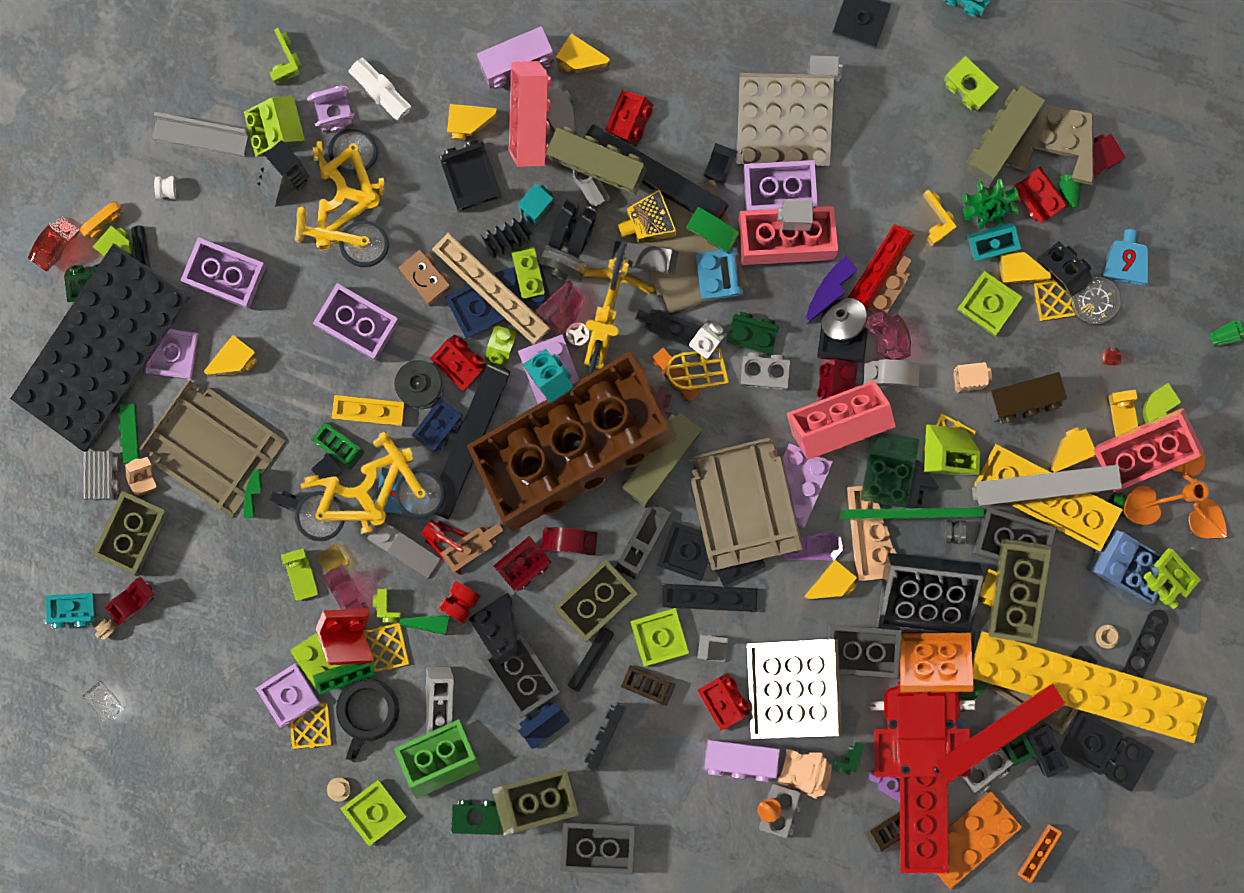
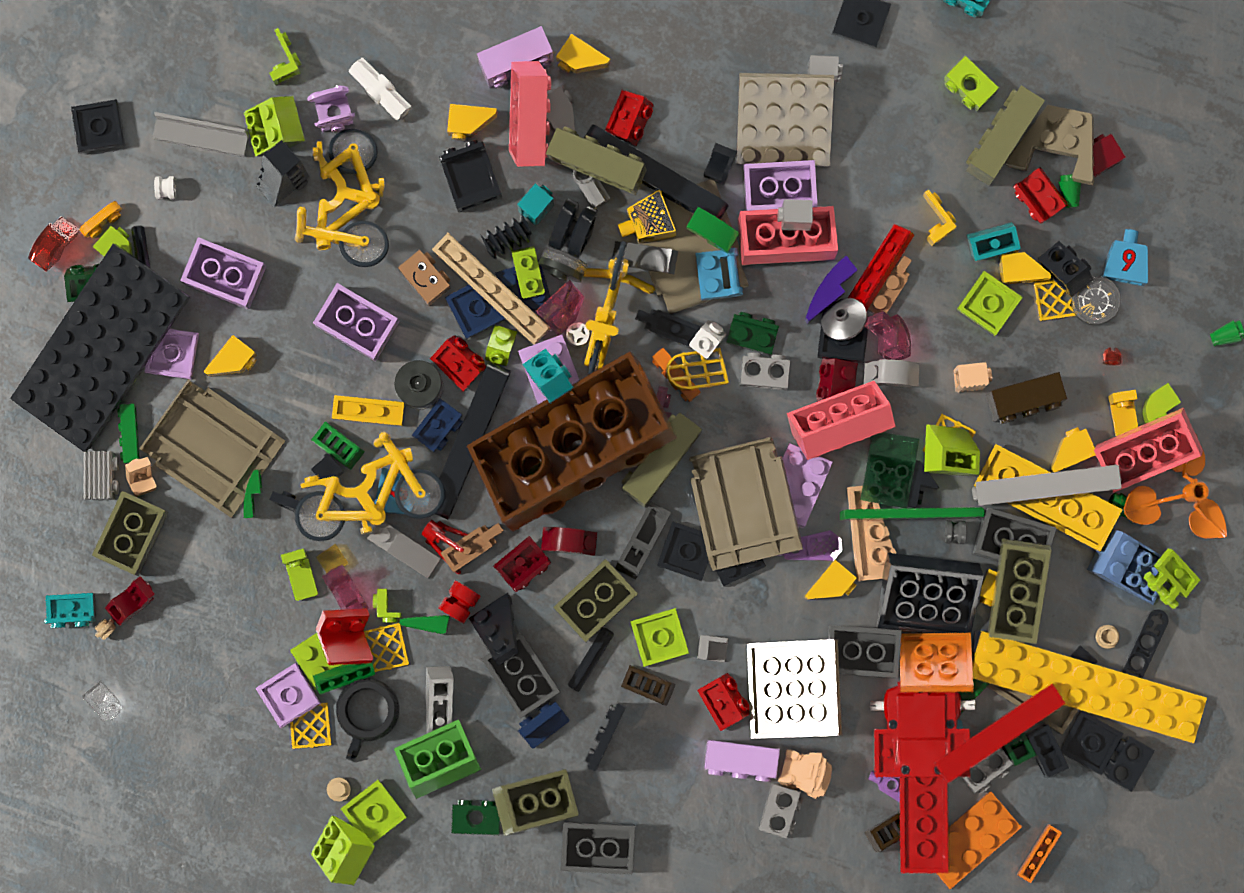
black tile [662,584,758,612] -> none
orange tile [757,798,781,822] -> none
dark green bracket [833,742,865,775] -> none
green gear [963,178,1019,229] -> none
none -> black plate [71,99,125,154]
none -> lime slope [311,816,375,885]

